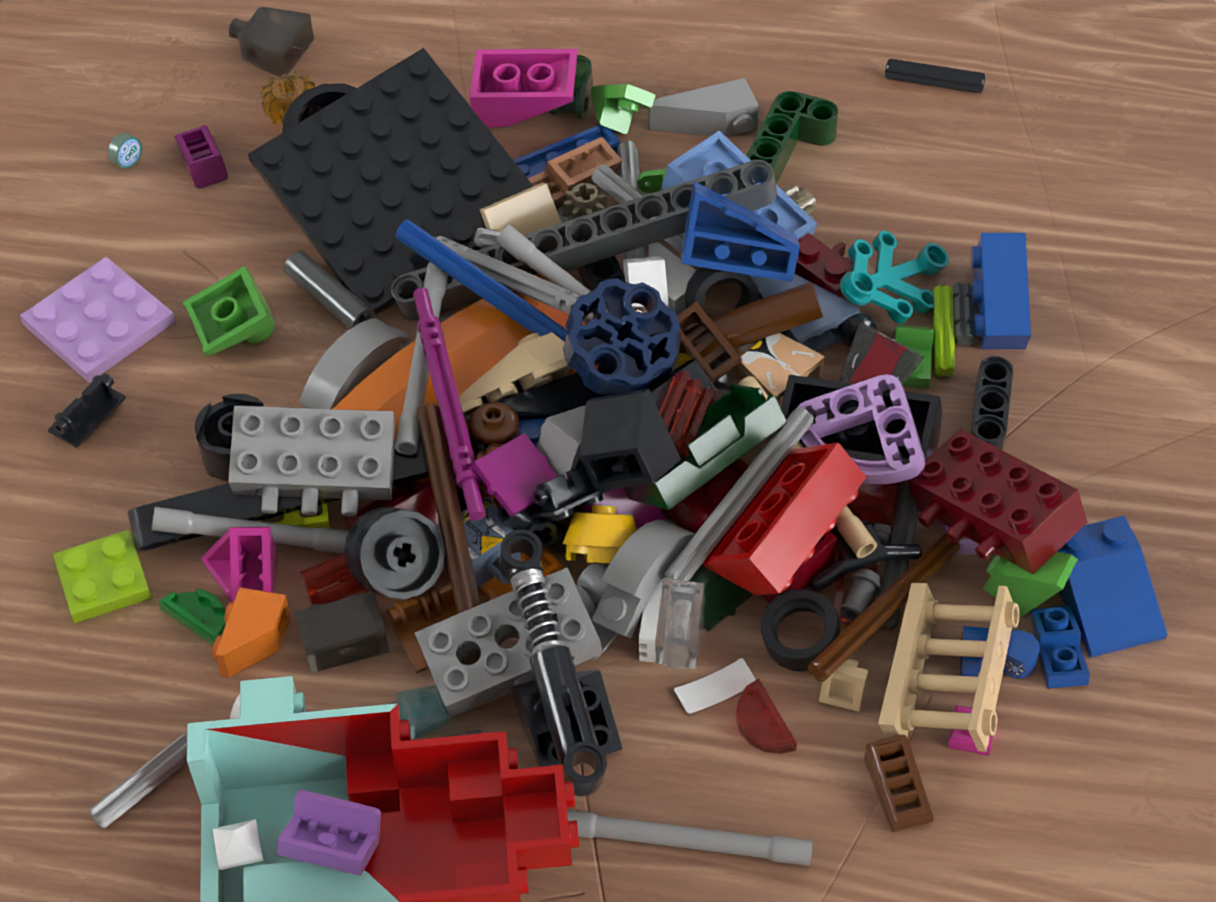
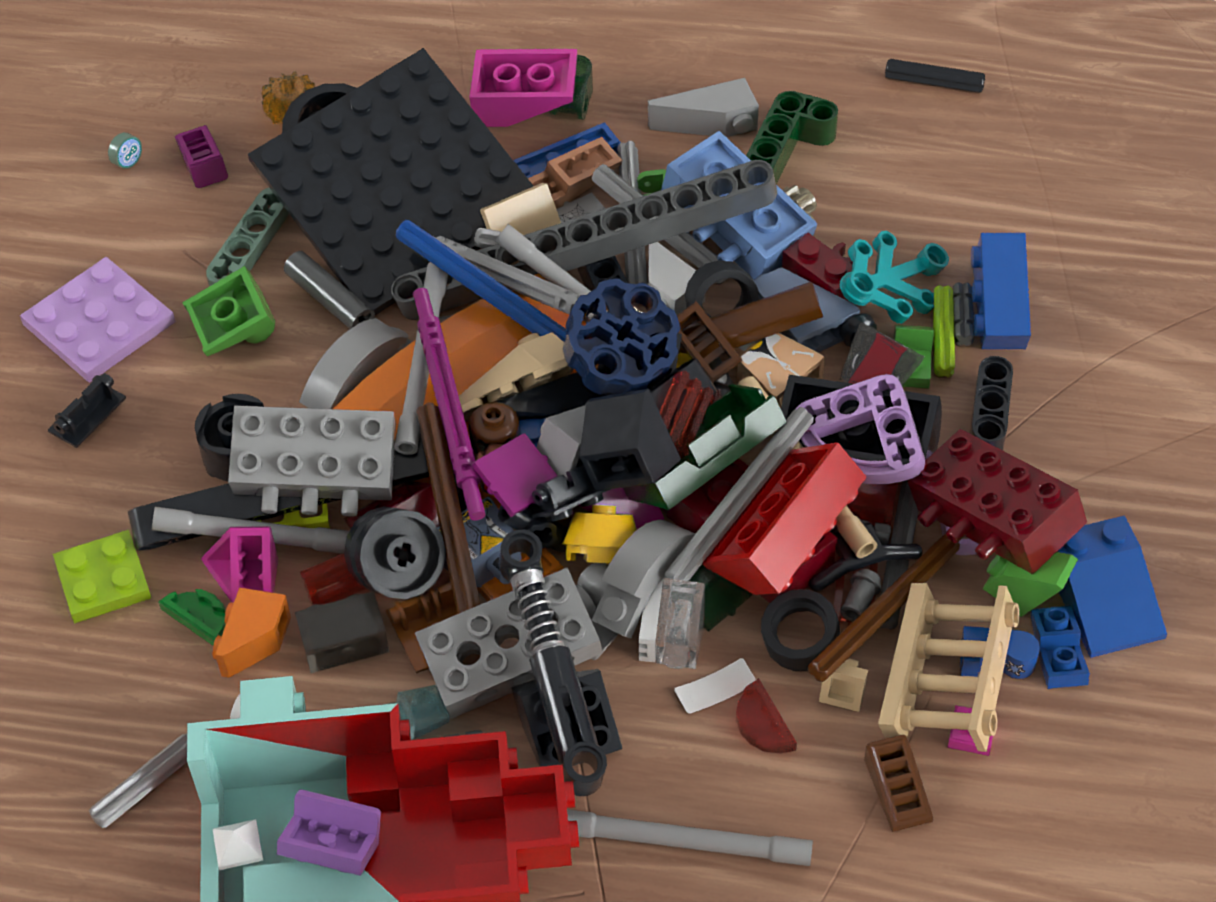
clear smoke torso [229,7,314,79] -> none
dark tan gear [563,183,607,219] -> none
bright green slope [590,84,656,134] -> none
white slope [623,256,669,313] -> none
blue wedge [680,181,800,282] -> none
none -> sand green beam [206,188,289,286]

